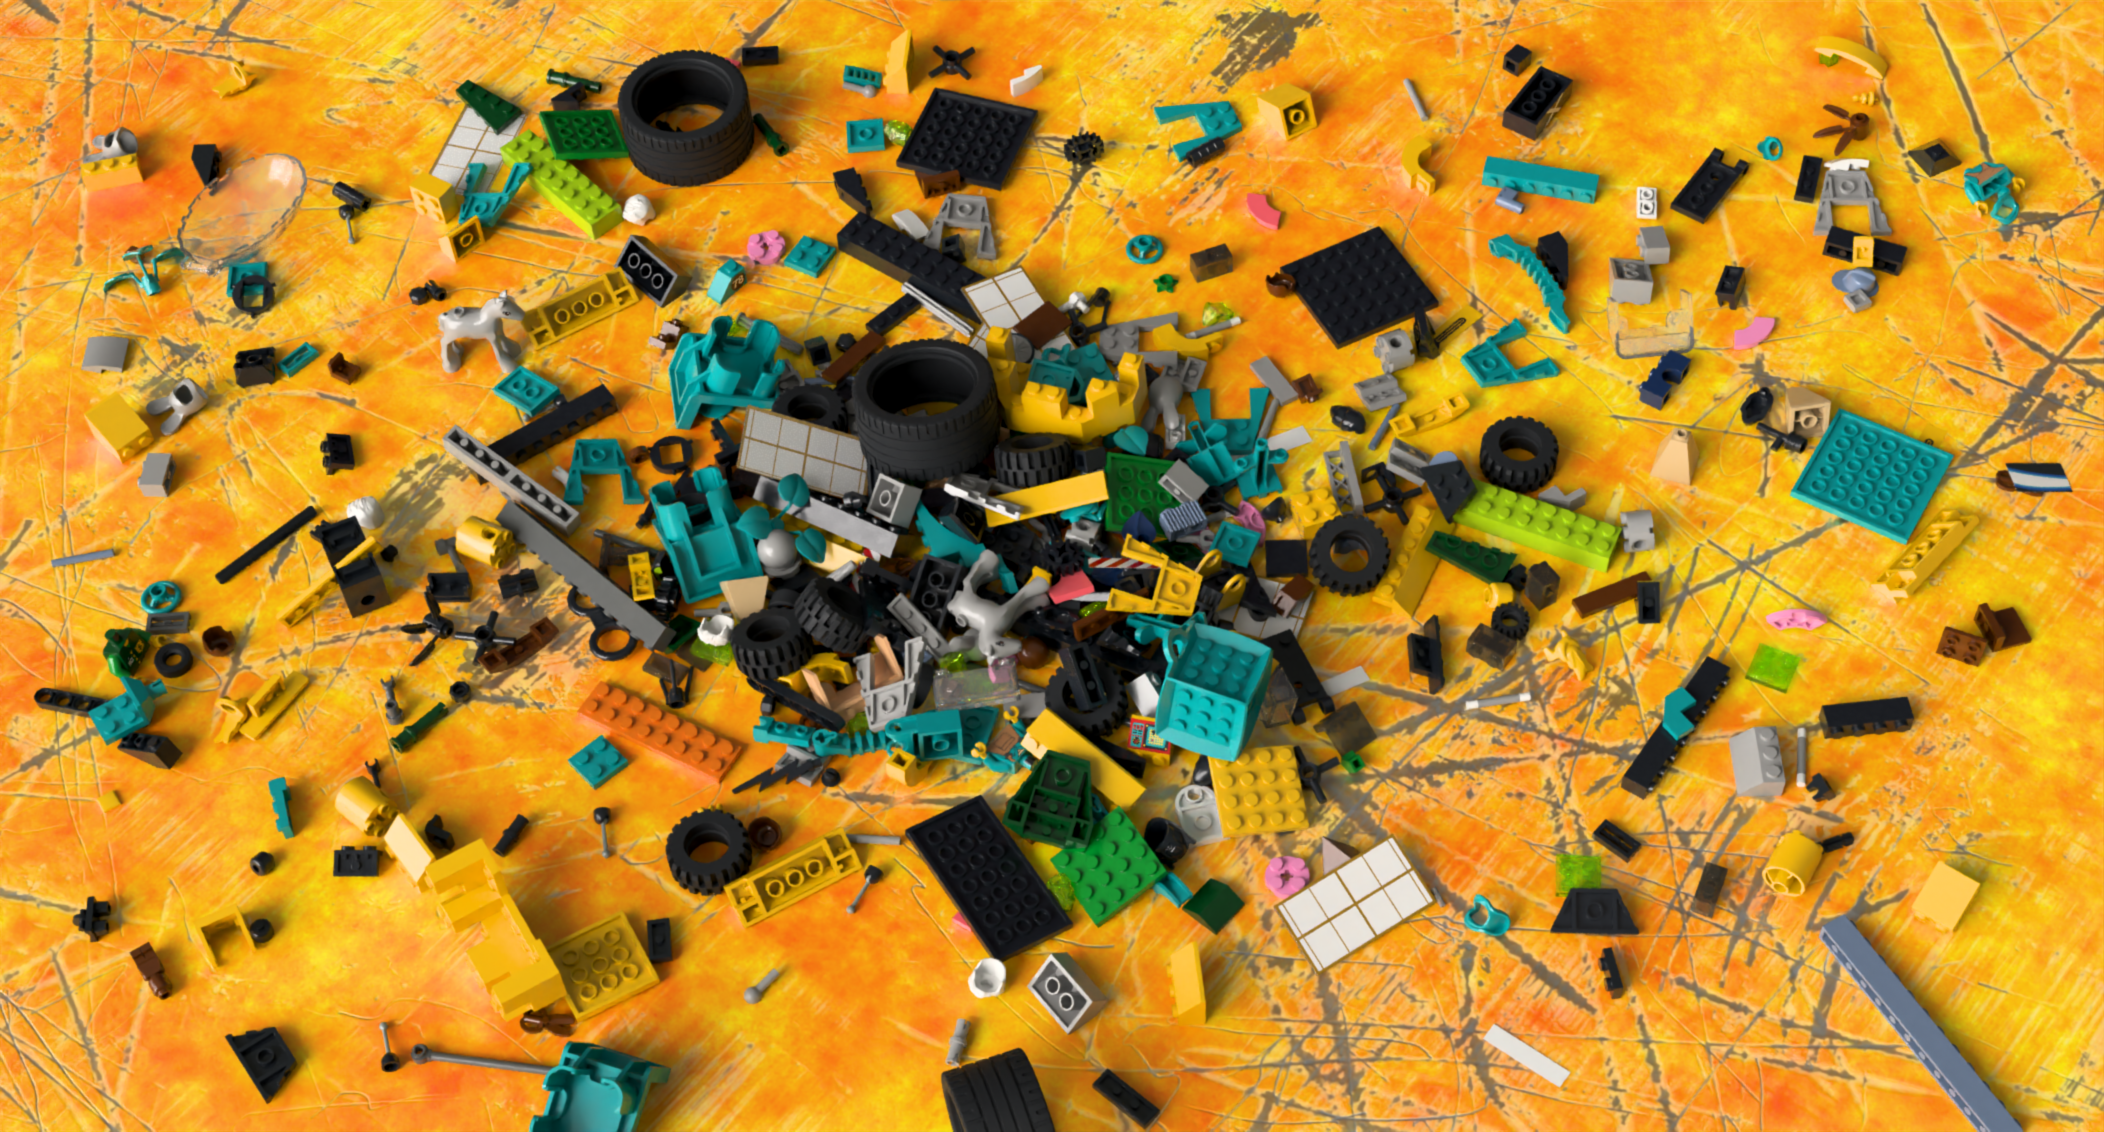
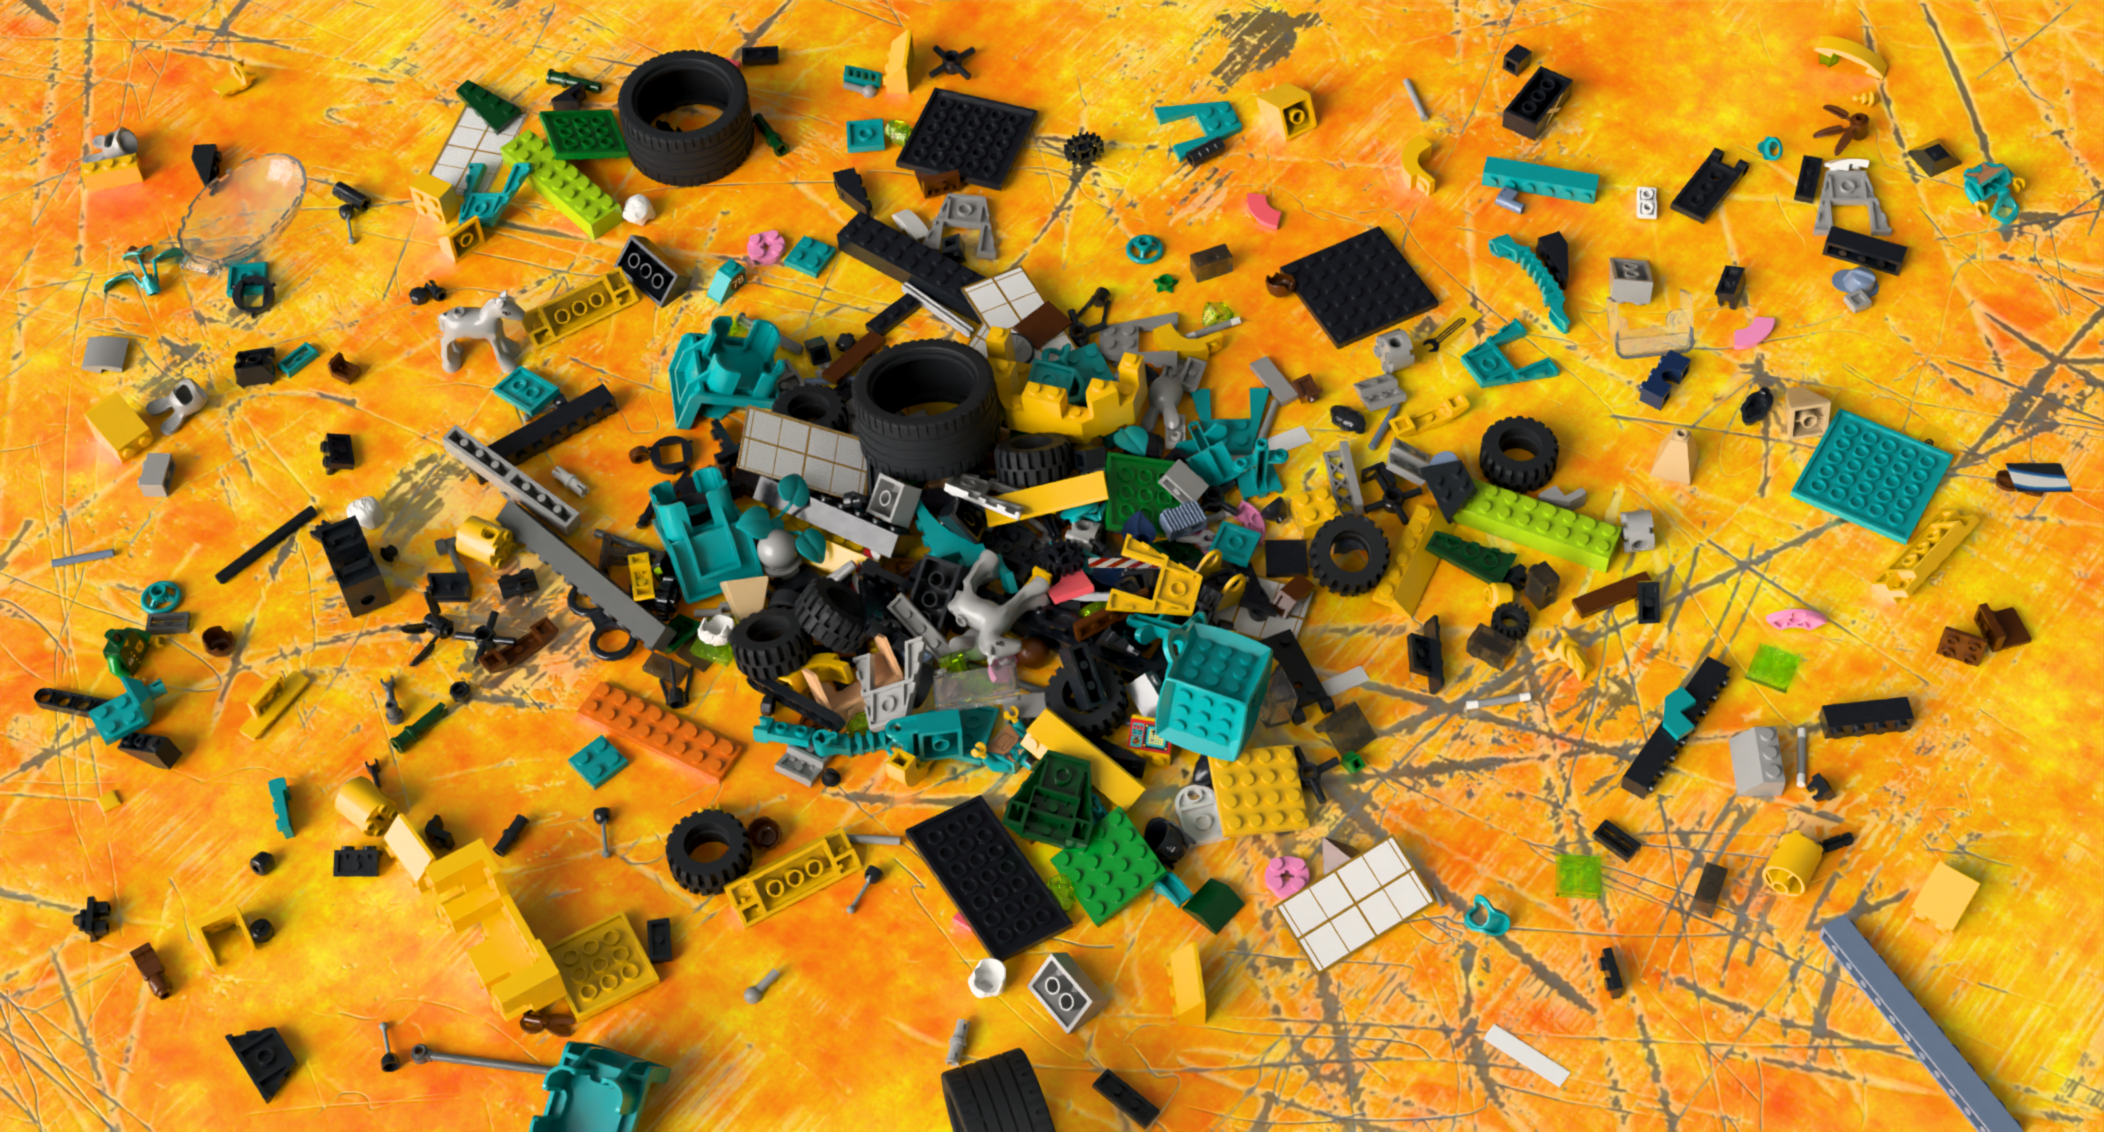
black tyre [154,642,193,678] -> none
yellow hair [213,695,249,744] -> none
yellow tile [275,535,384,629] -> none
teal wing [563,439,644,506] -> none
reddish brown slope [648,319,689,350] -> none
black piece [732,758,823,794] -> none
white slope [1010,65,1043,98] -> none
white piece [1058,292,1090,314] -> none
black slope [1413,305,1440,360] -> none
black wing [1550,888,1639,935] -> none
light grey brick [1636,226,1670,265] -> none
black piece [1756,422,1808,454] -> none
yellow bracket [1852,236,1874,267] -> none

